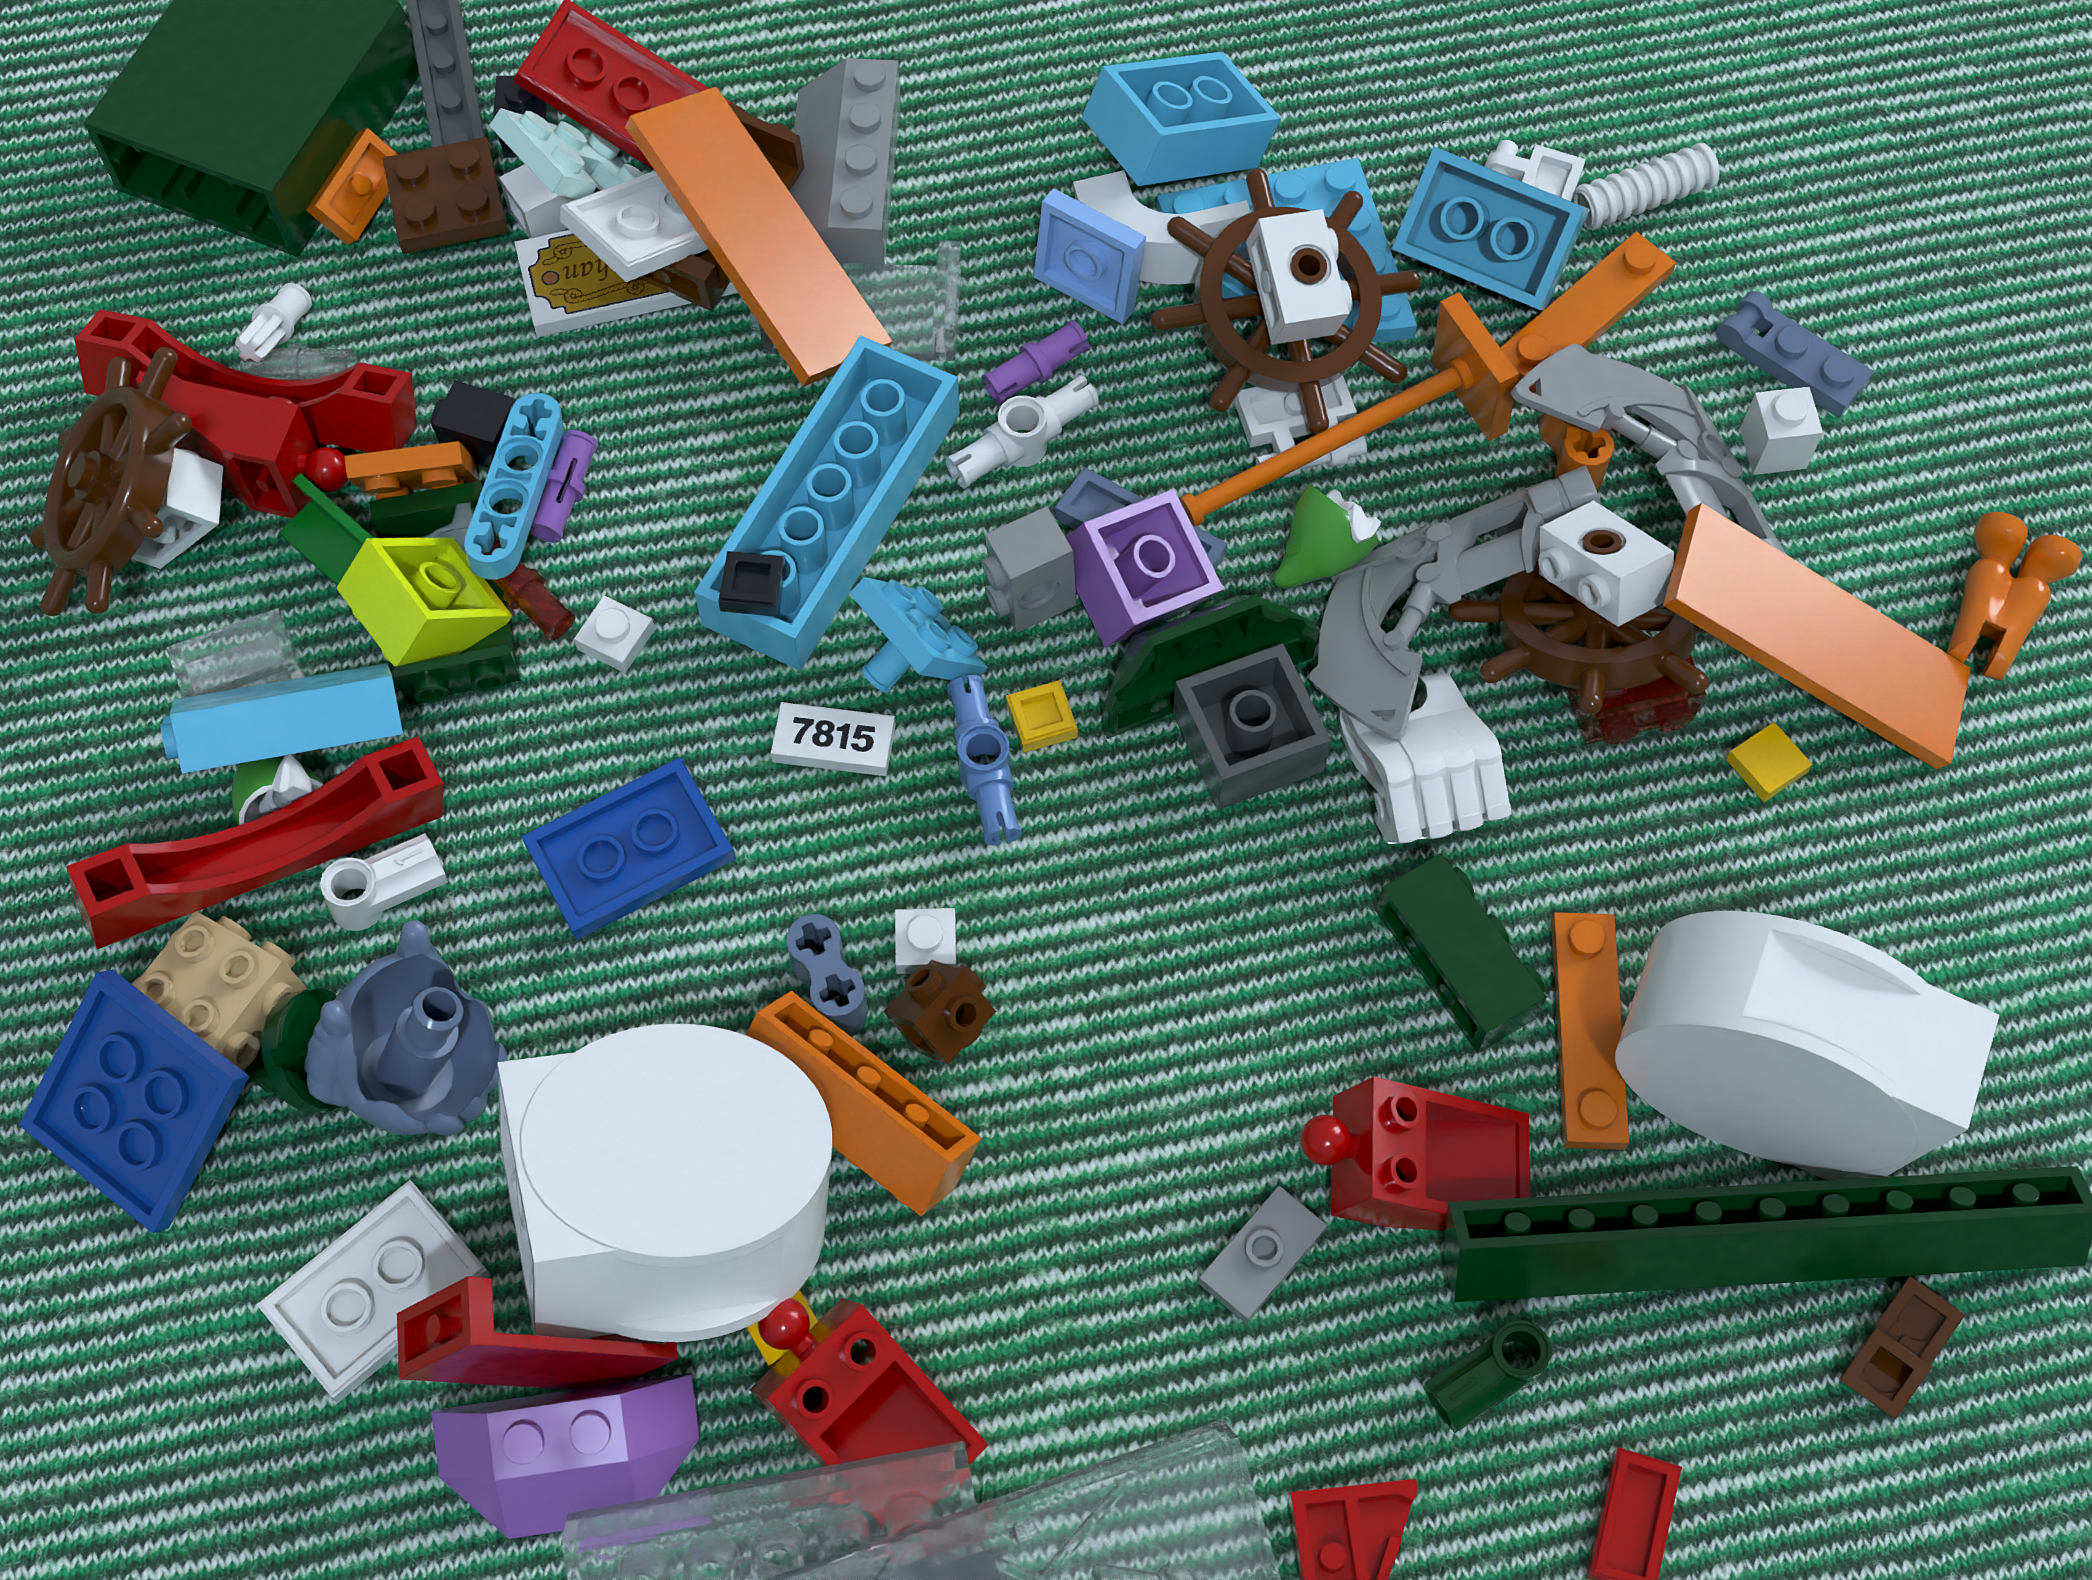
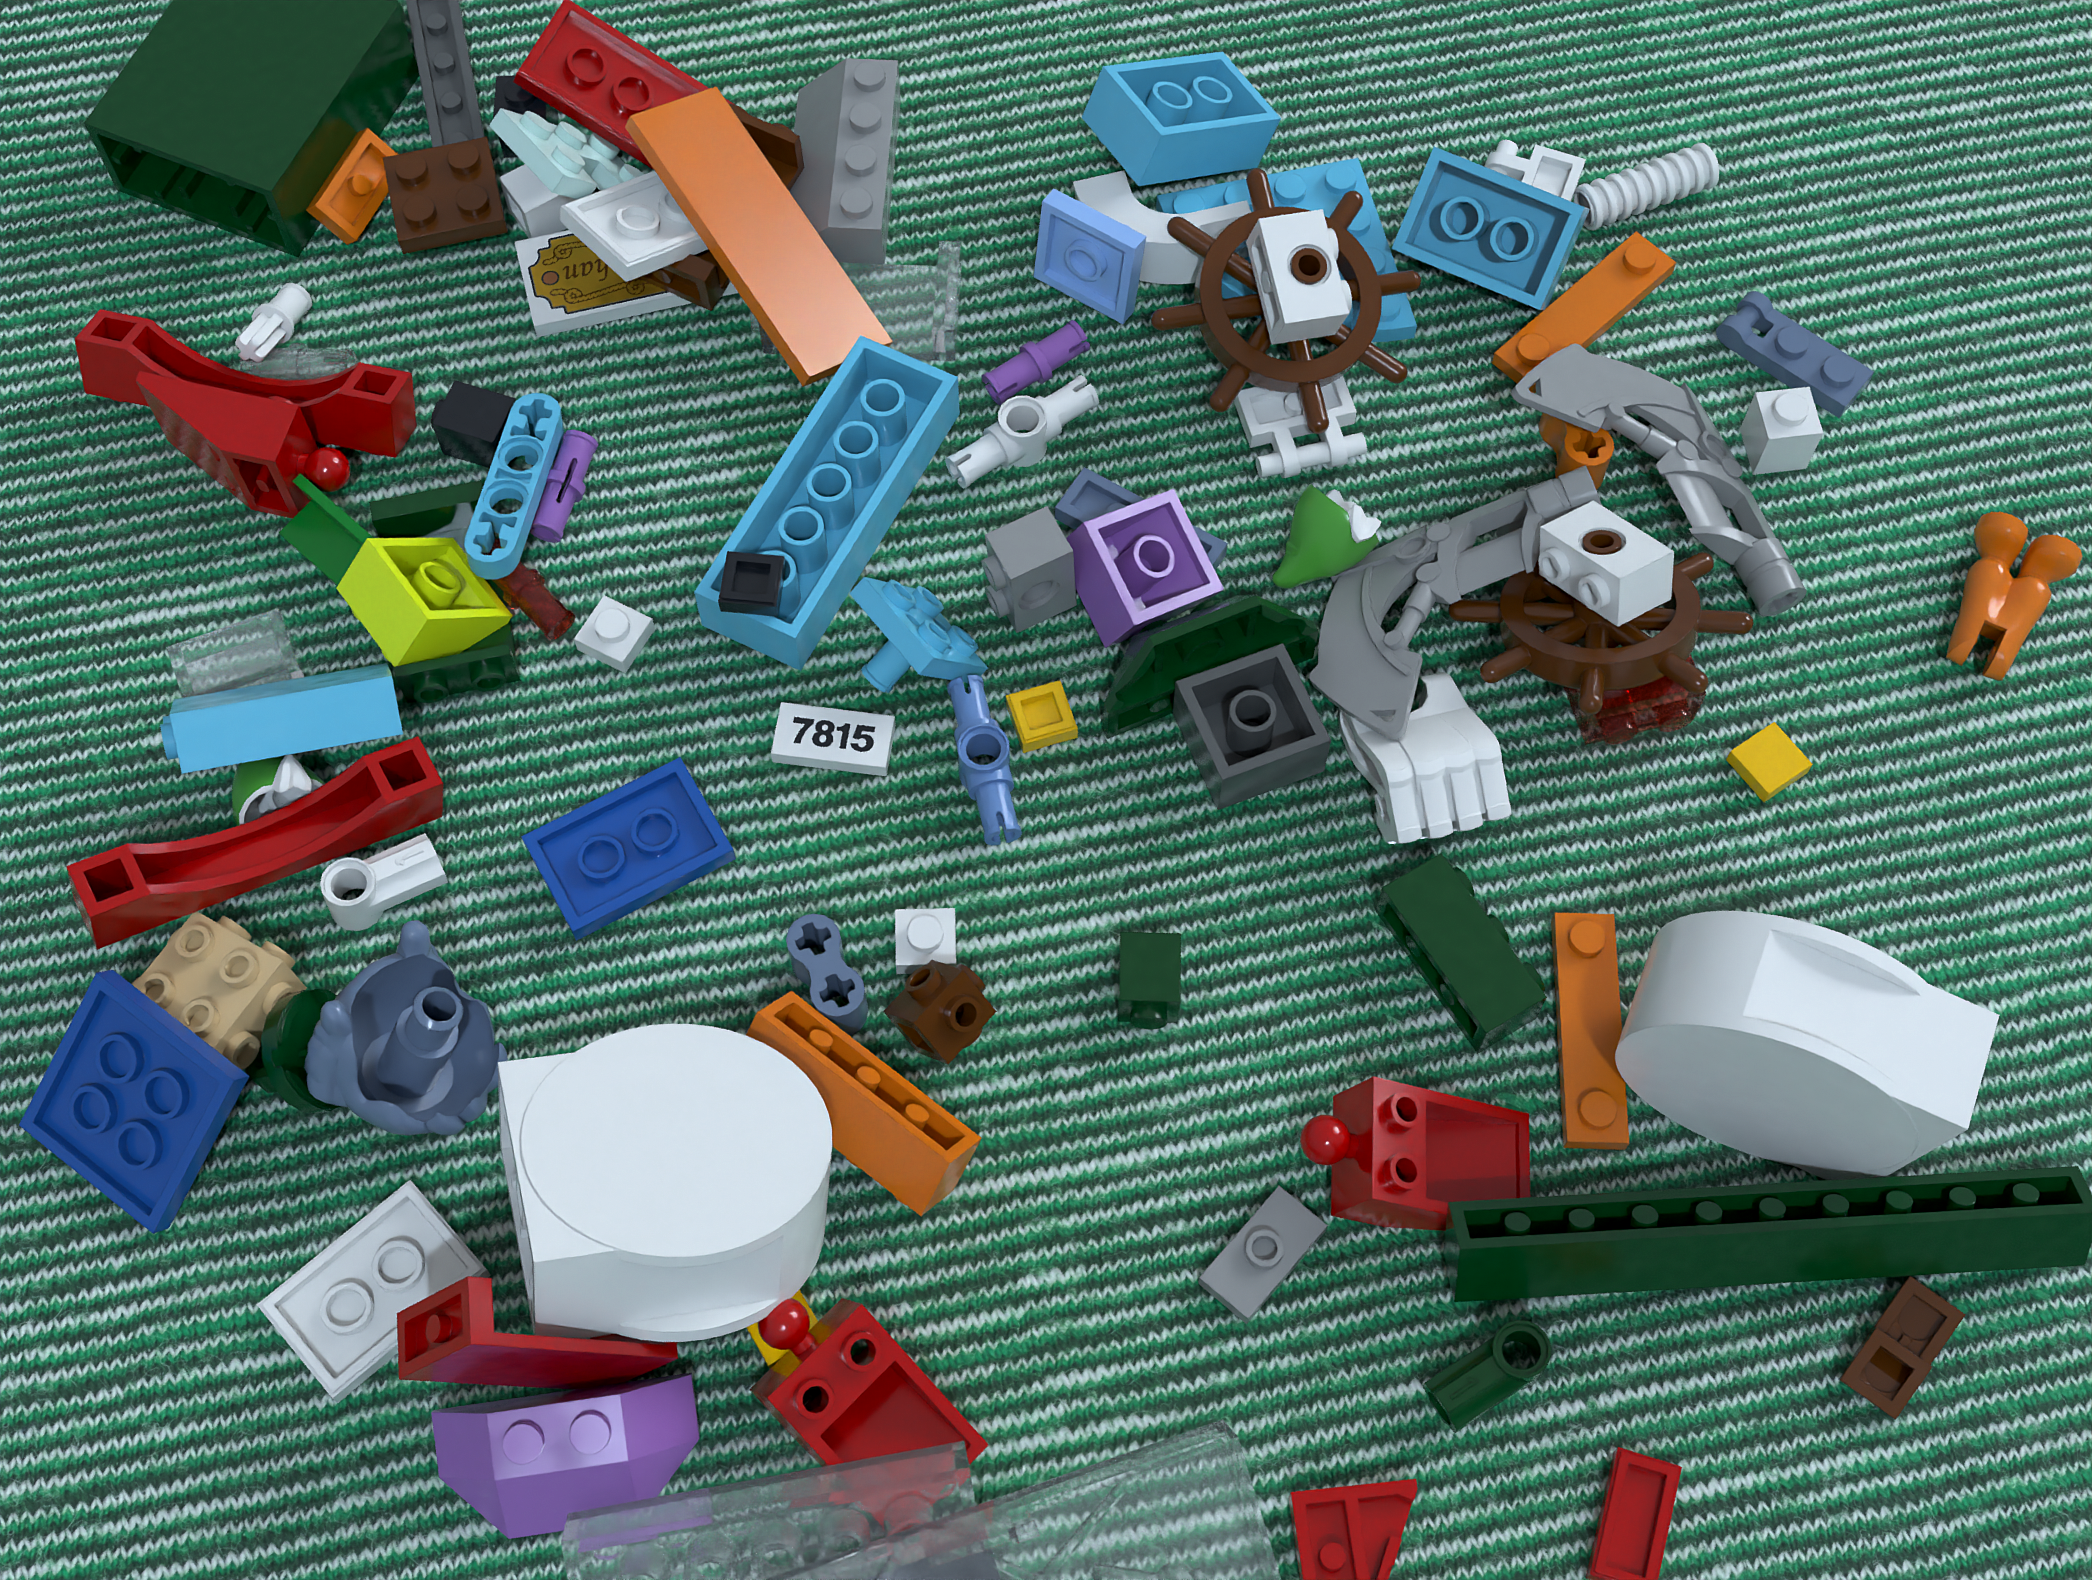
reddish brown brick [30,347,223,616] -> none
orange plate [344,441,479,501] -> none
orange tile [1179,292,1519,526] -> none
orange tile [1663,503,1971,769] -> none
none -> dark green brick [1118,932,1181,1030]

